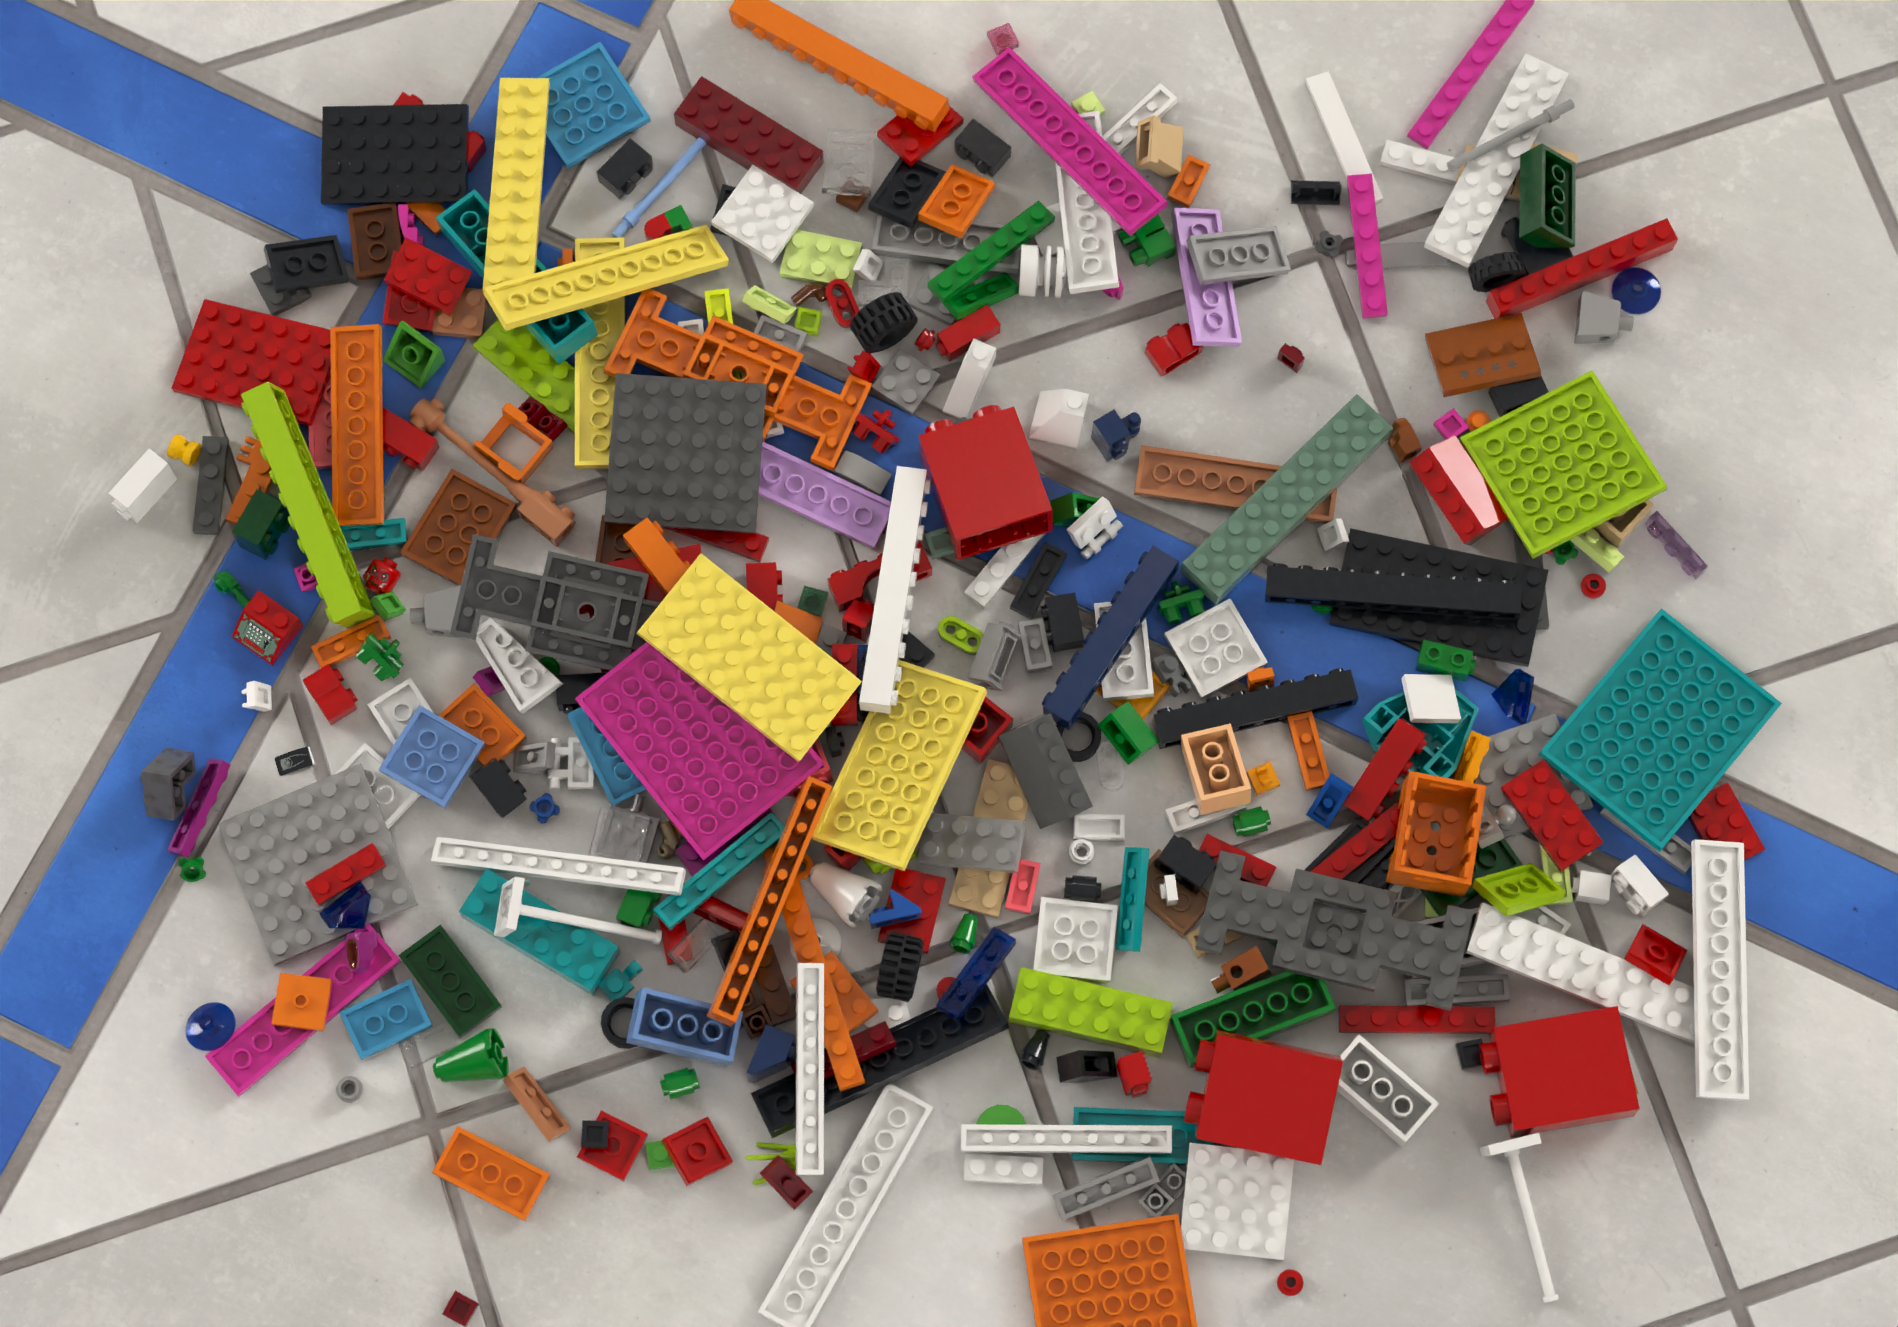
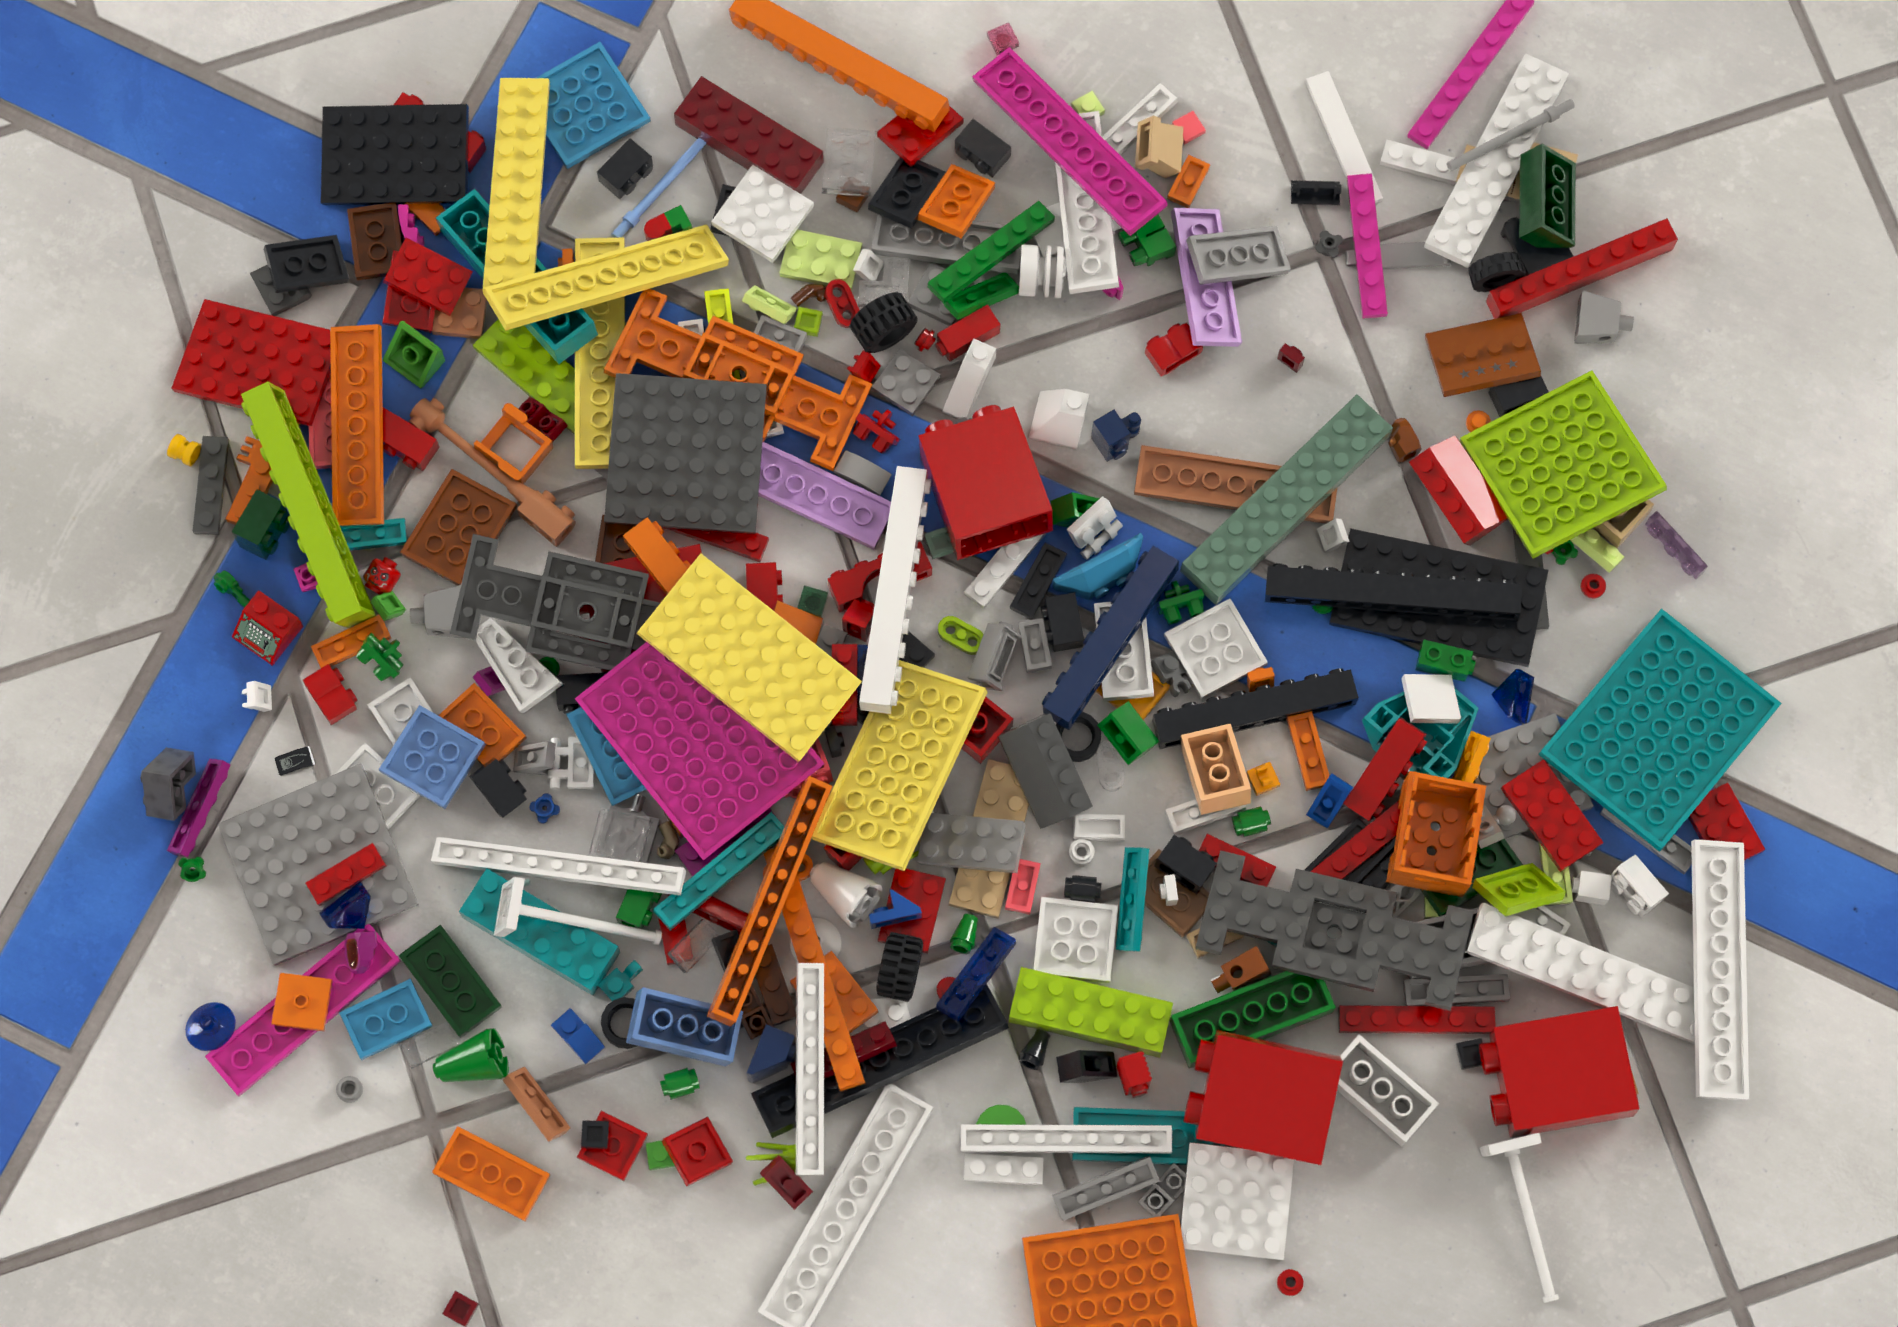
white brick [109,449,177,523] -> none
dark pink plate [1433,408,1469,440] -> none
clear blue dish [1611,267,1661,315] -> none
red tile [1624,924,1688,986] -> none
none -> blue slope [551,1008,605,1065]
none -> dark azure wedge [1052,533,1143,600]
none -> coral tile [1172,111,1206,144]

